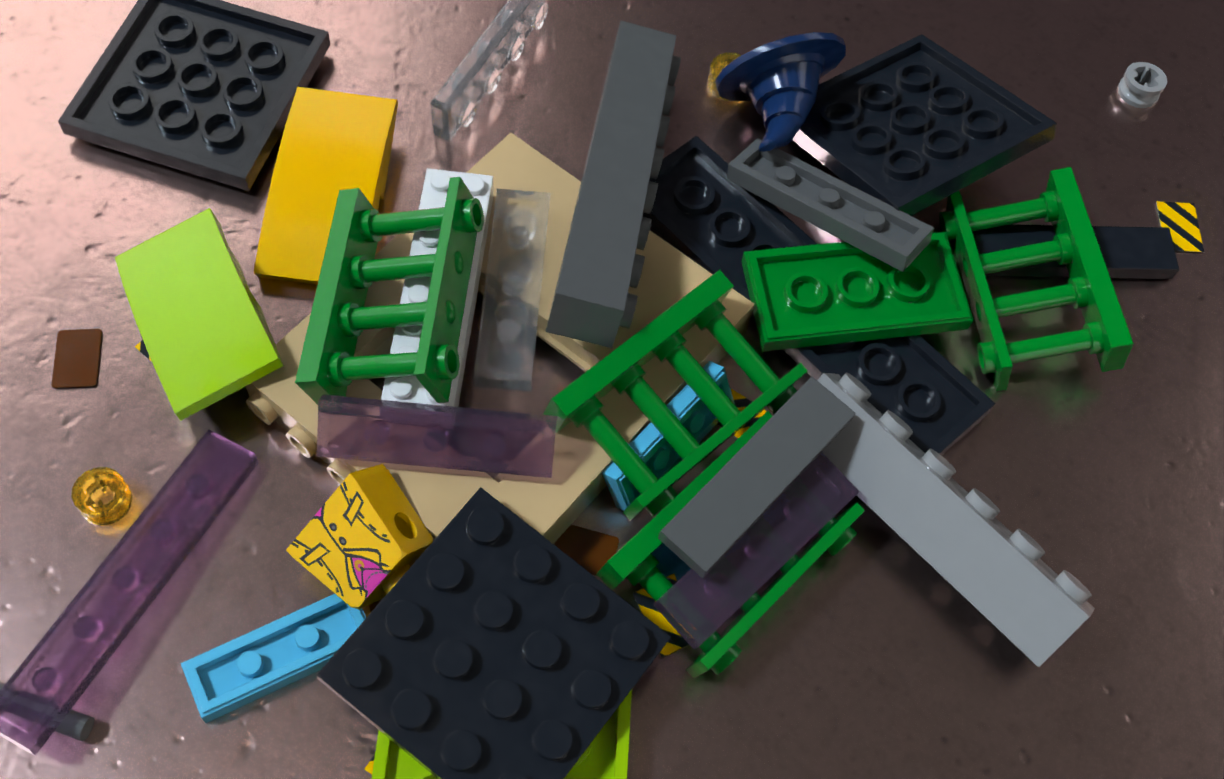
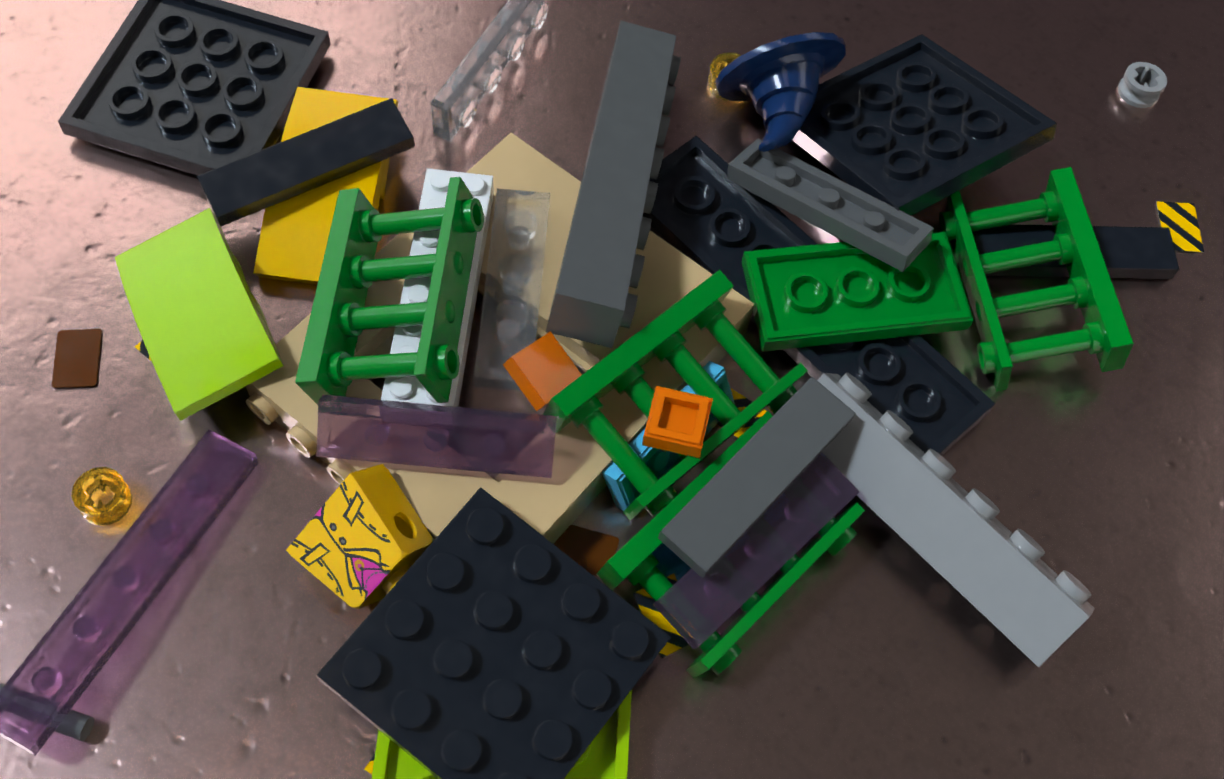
medium azure tile [180,594,366,723] -> none
none -> black tile [197,98,415,227]
none -> orange tile [502,331,582,411]
none -> orange tile [642,386,713,458]

